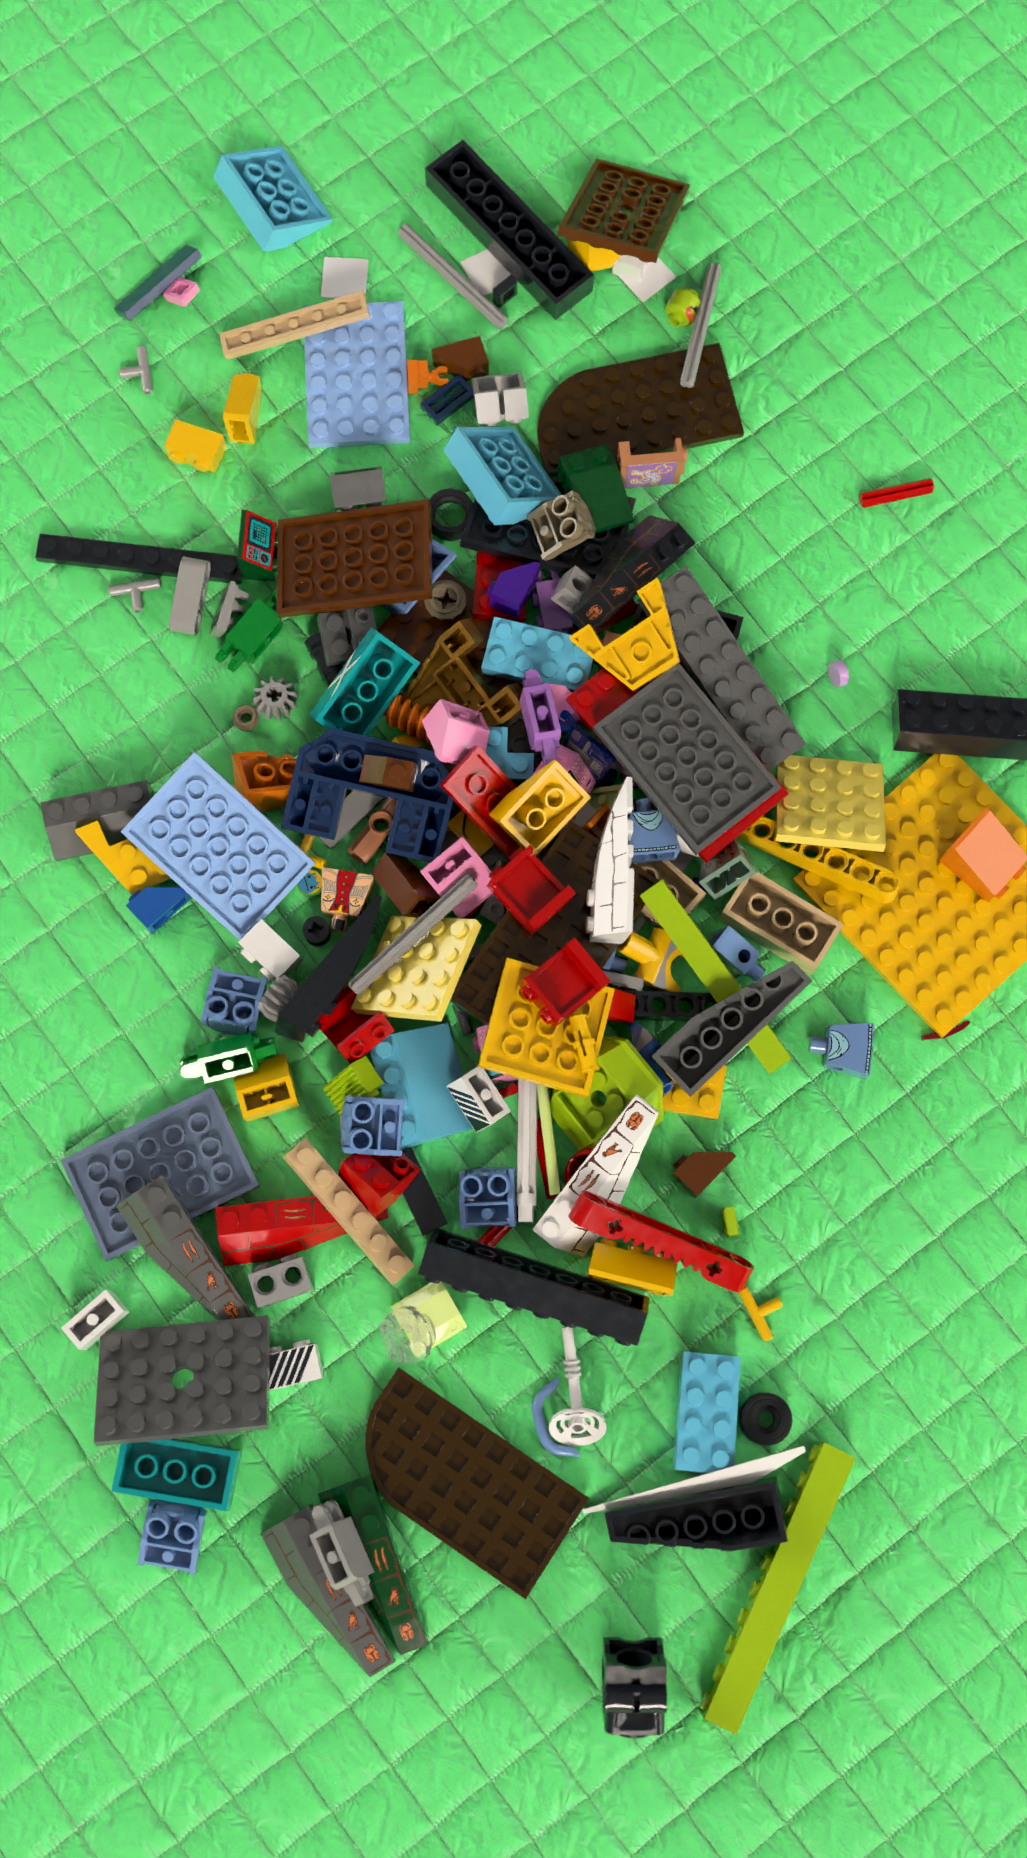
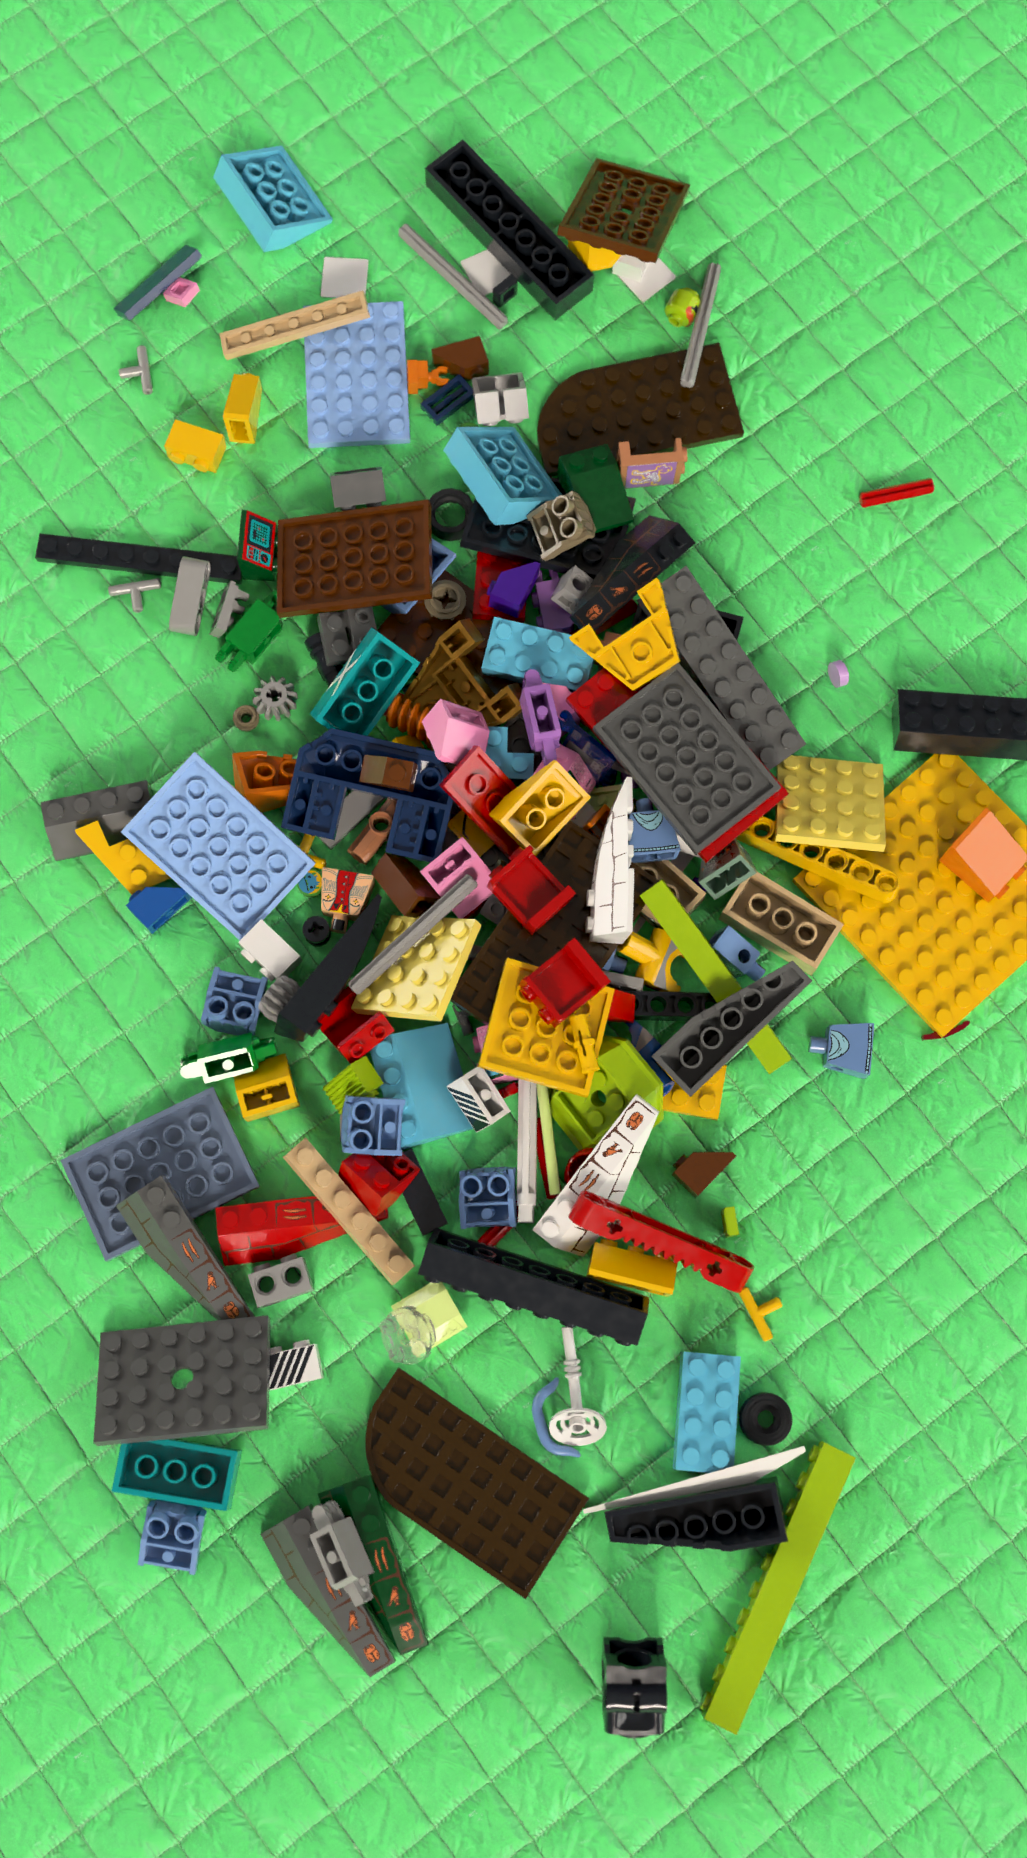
white brick [61,1289,130,1350] -> none

